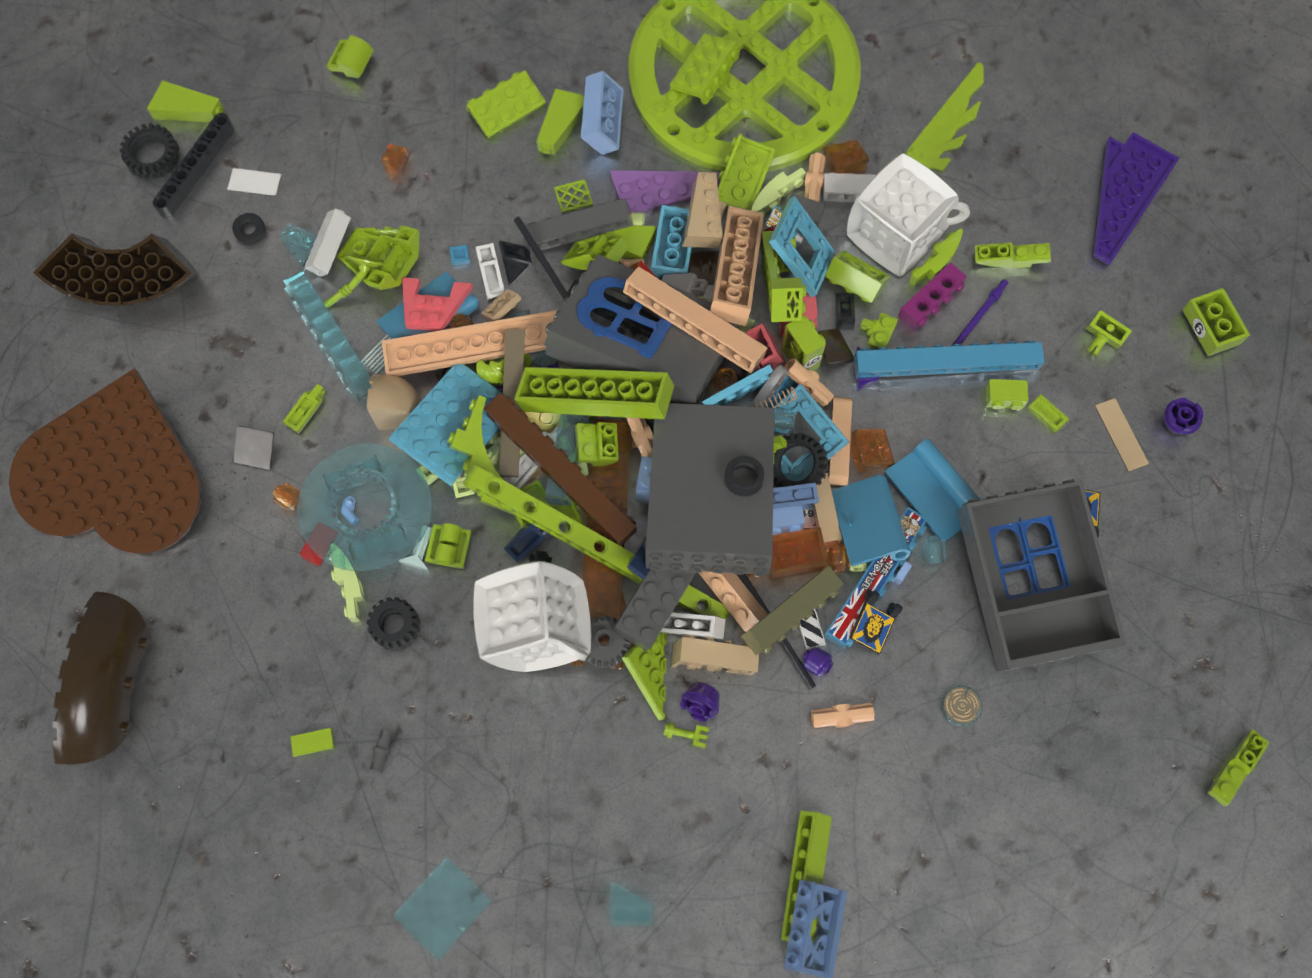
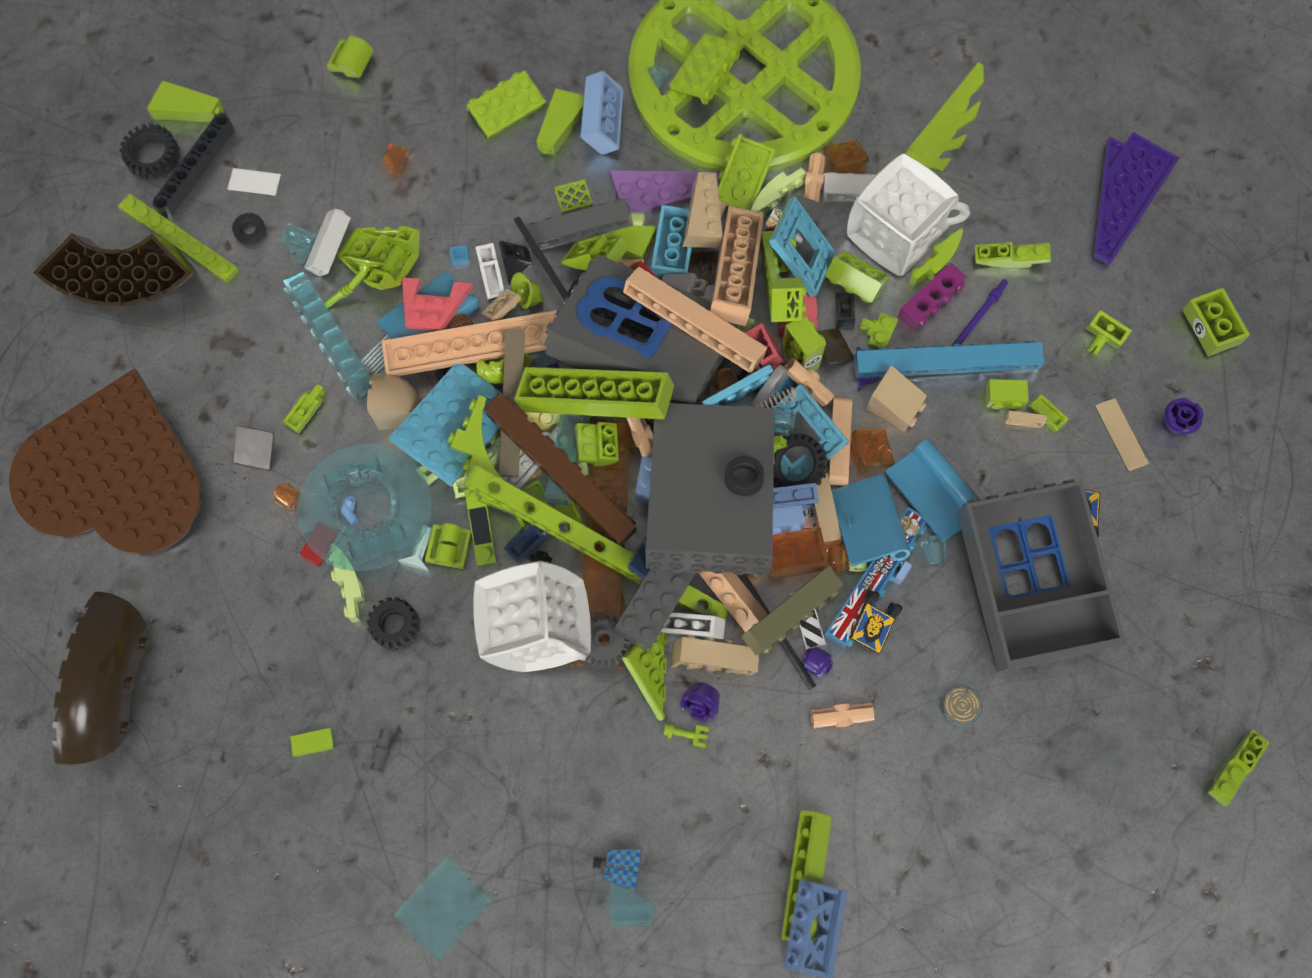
none -> lime plate [118,194,239,284]
none -> plate [465,489,497,566]
none -> lime piece [511,272,544,309]
none -> torso [592,849,642,891]
none -> clear light blue slope [648,64,672,88]
none -> tan slope [867,366,927,432]
none -> tan tile [1004,411,1047,429]

